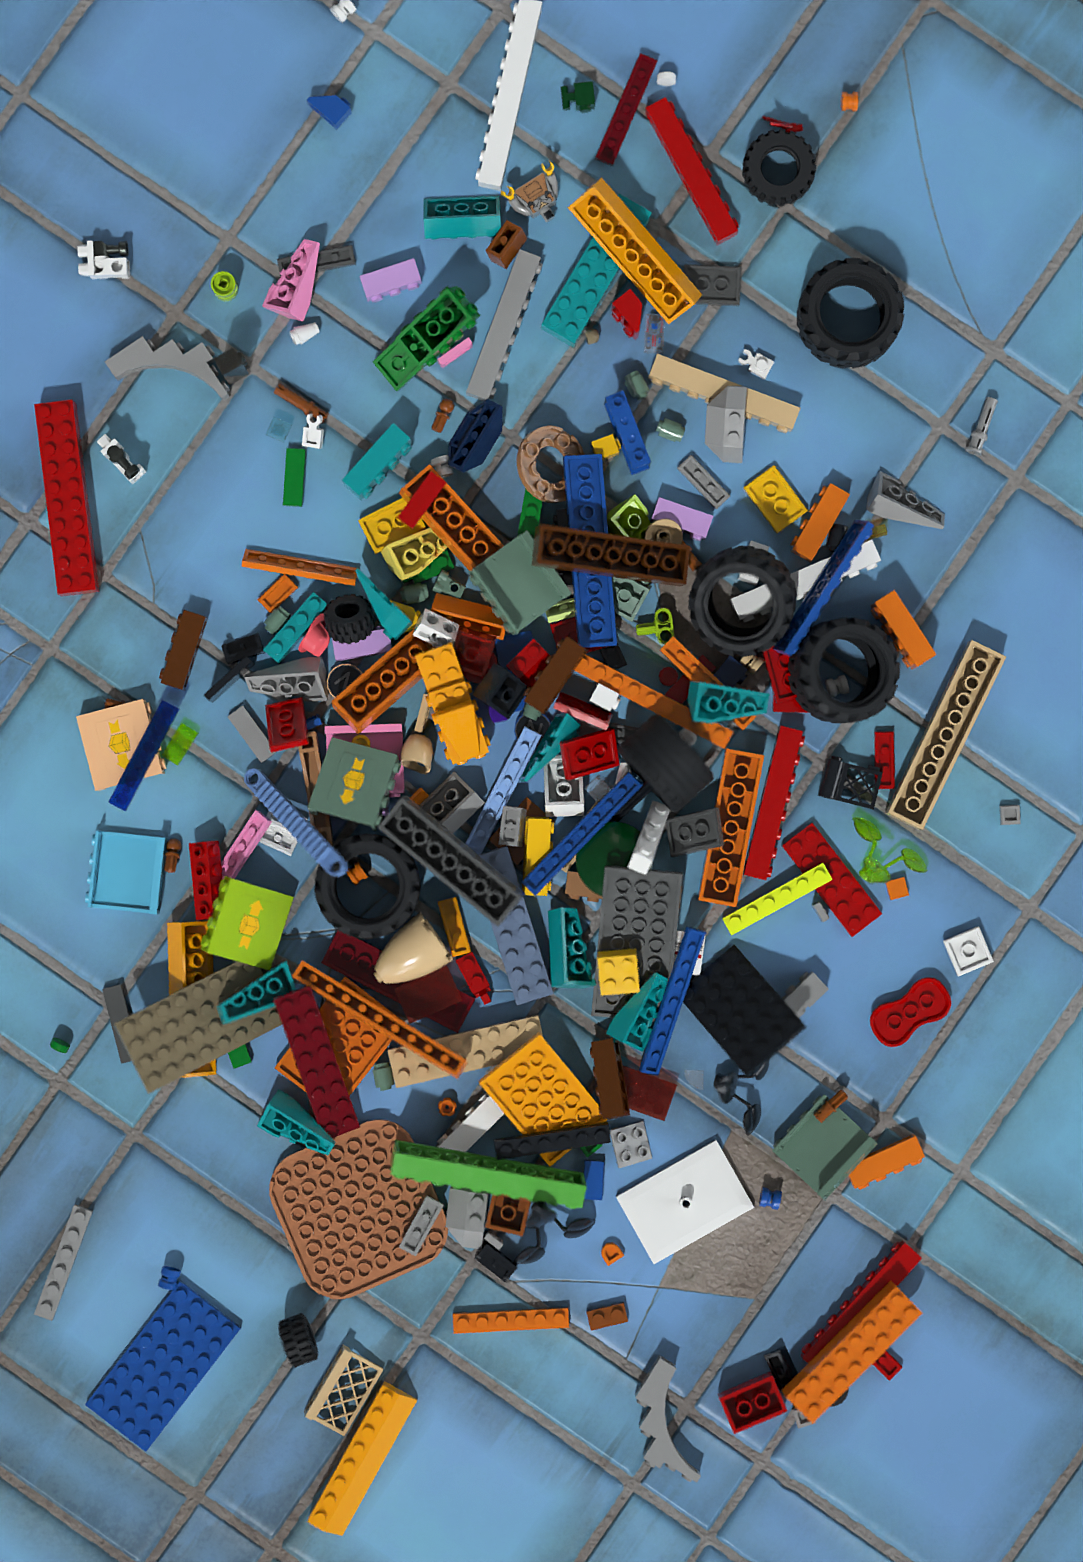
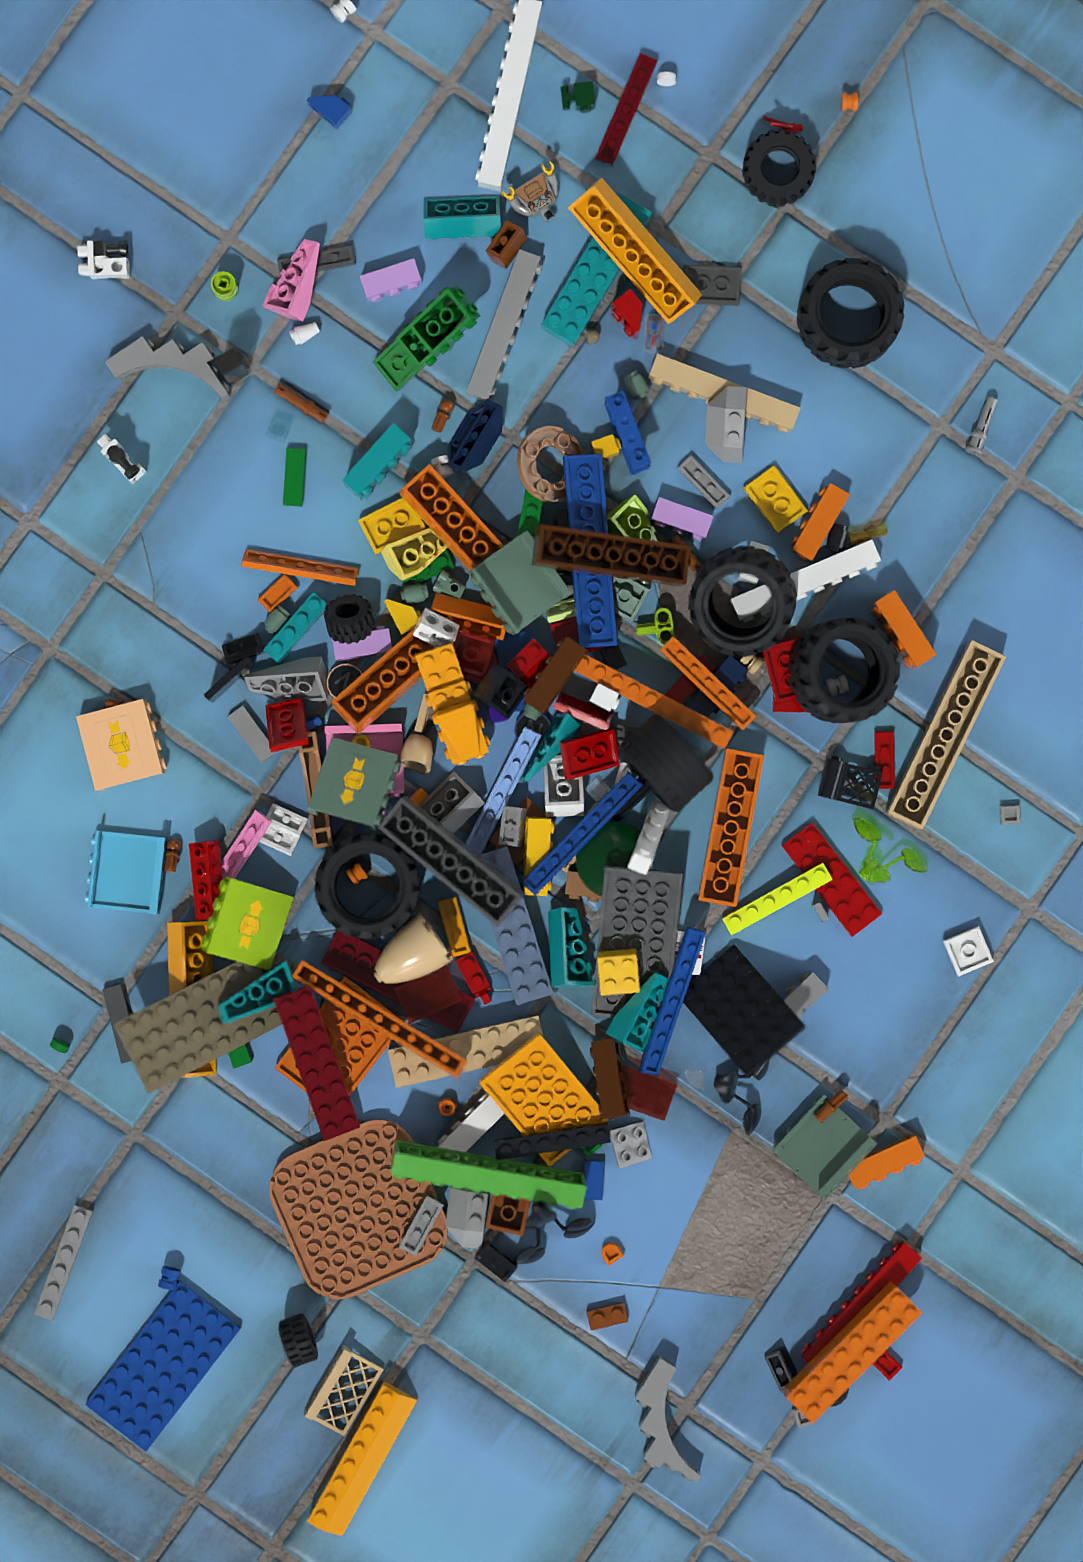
red brick [34,399,99,597] -> none
clear blue plate [108,700,180,812] -> none
reddish brown brick [159,610,208,691] -> none
clear neon green plate [162,723,199,766] -> none
medium blue gear [244,768,347,877] -> none
teal wedge [257,1089,336,1155] -> none
coral piece [299,613,330,657] -> none
white plate [302,413,324,449] -> none
teal wedge [355,568,413,640] -> none
sand green brick [372,1062,395,1091] -> none
red tile [397,471,447,530] -> none
bright pink tile [438,337,473,368] -> none
orange plate [453,1307,569,1334] -> none
light grey tile [484,1230,503,1250] -> none
white piece [616,1140,754,1264] -> none
tan dish [644,519,683,545] -> none
red brick [645,97,739,245] -> none
sand green brick [656,418,685,442] -> none
red tile [659,667,678,686] -> none
dark grey tile [666,808,724,858] -> none
white tile [679,728,697,746] -> none
teal wedge [687,681,770,723] -> none
red brick [718,1371,788,1434] -> none
white plate [738,349,774,380] -> none
red brick [742,726,805,880] -> none
blue wheel [759,1187,782,1210] -> none
blue plate [772,520,874,656] -> none
light grey wedge [866,471,945,529] -> none
red plate [870,977,951,1047] -> none
orange tile [885,877,909,900] -> none

